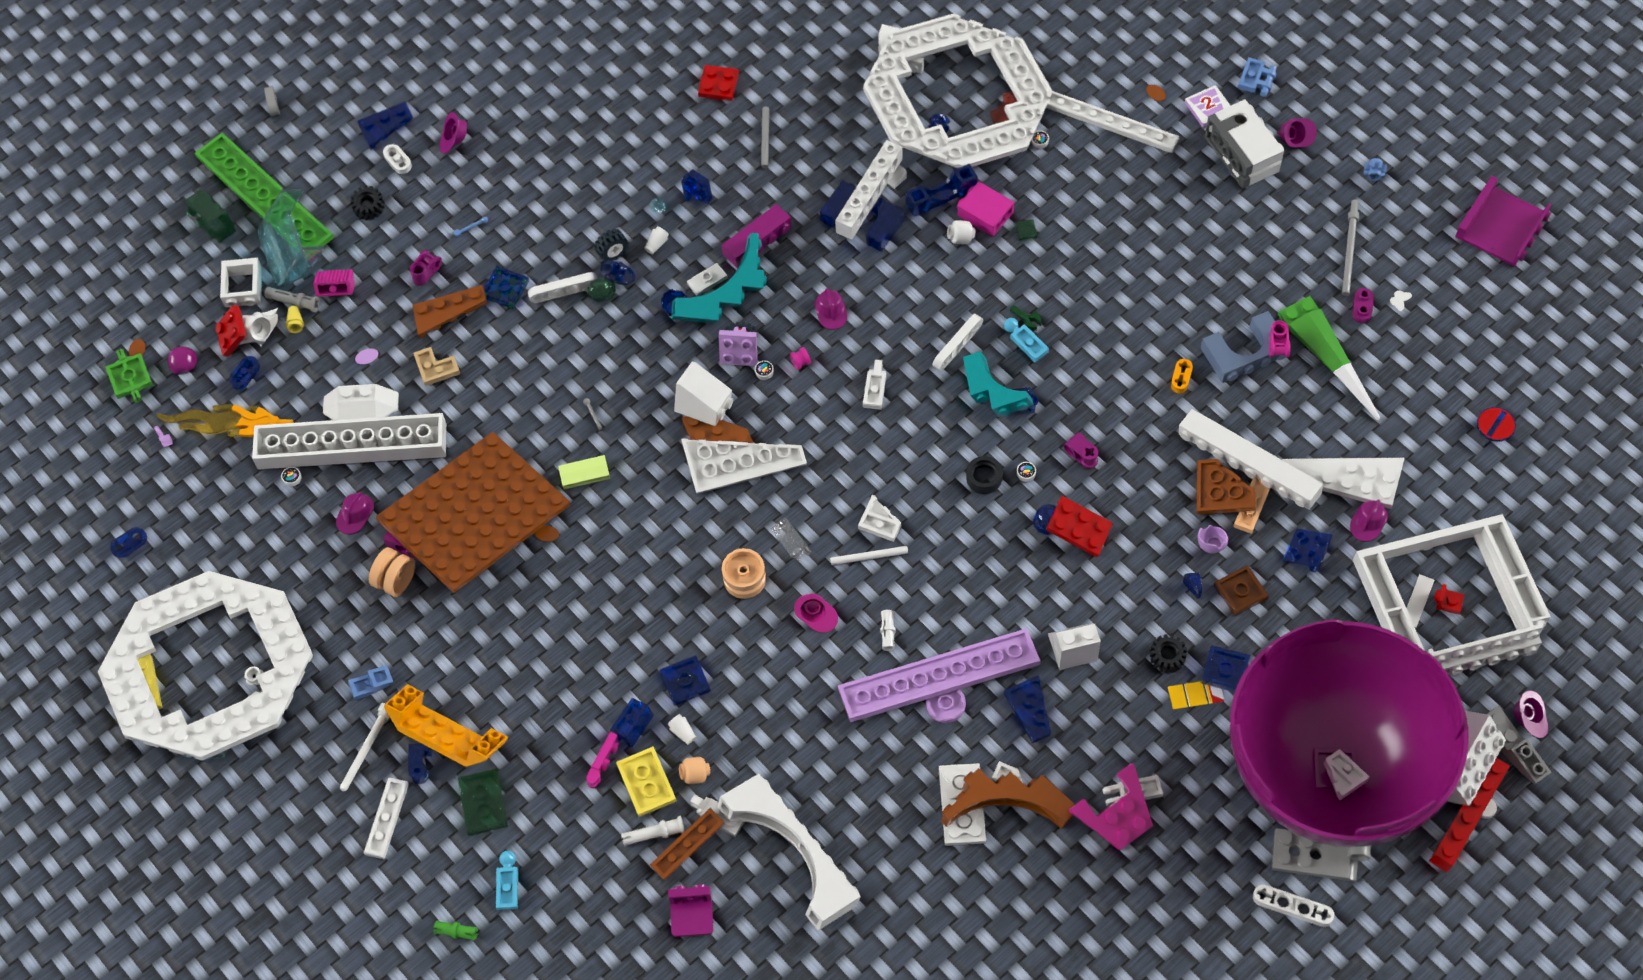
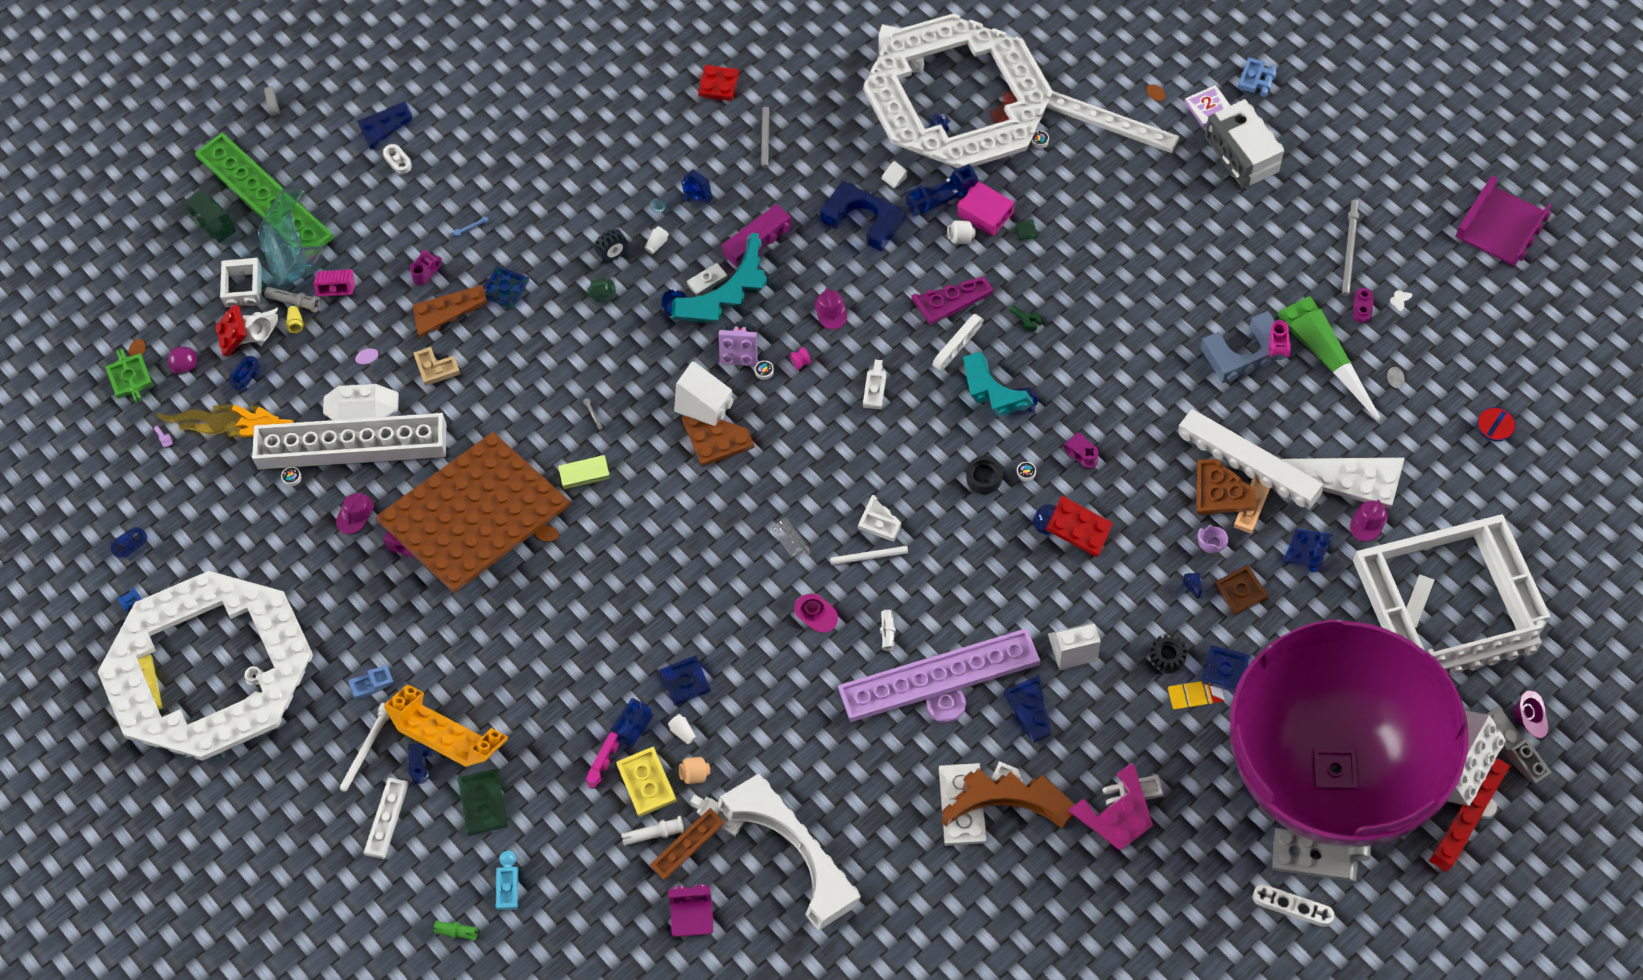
black tyre [350,186,385,220] -> none
light nougat wheel [369,547,416,597] -> none
magenta piece [440,112,467,154] -> none
white beam [528,272,599,303] -> none
clear blue piece [600,260,635,285] -> none
white wing [681,439,807,494] -> none
light nougat wheel [722,548,766,599] -> none
white brick [835,140,903,239] -> none
medium azure plate [1004,318,1049,362] -> none
light orange beam [1171,359,1193,394] -> none
magenta piece [1277,118,1317,147] -> none
white wing [1324,749,1369,800] -> none
medium blue gear [1364,158,1387,181] -> none
red bracket [1434,584,1464,615] -> none
none -> blue bush [117,587,142,612]
none -> magenta wing [911,276,994,326]
none -> flat silver sticker [1387,367,1405,388]

